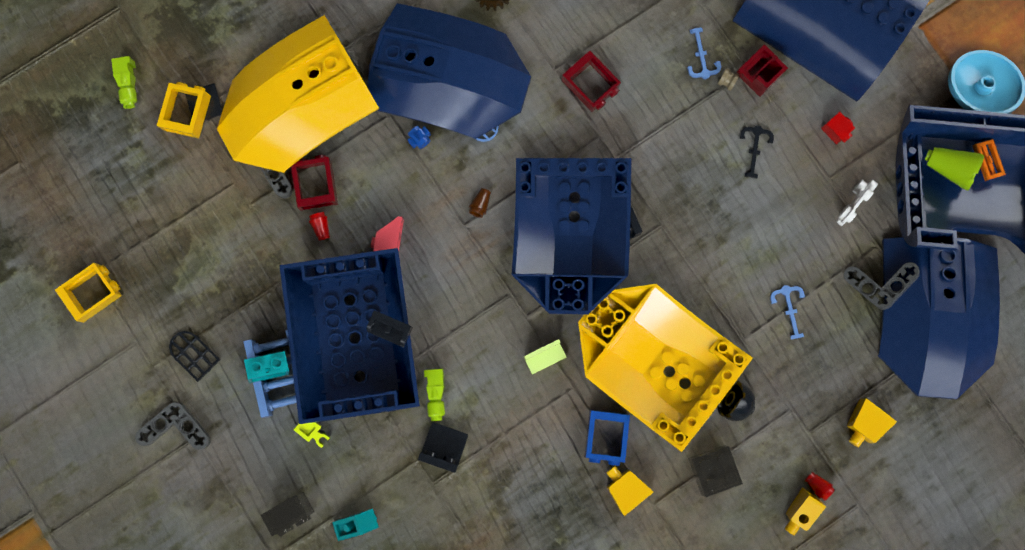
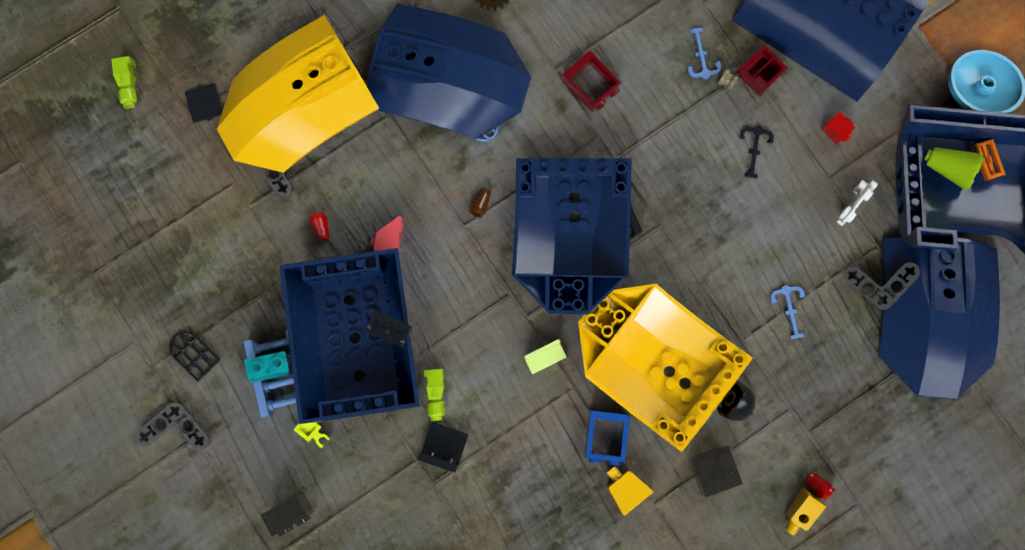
yellow window [55,263,122,323] -> none
yellow window [157,82,211,139] -> none
dark red window [291,155,338,211] -> none
teal slope [332,509,379,541] -> none
blue gear [408,126,431,149] -> none
yellow torso [847,398,897,448] -> none

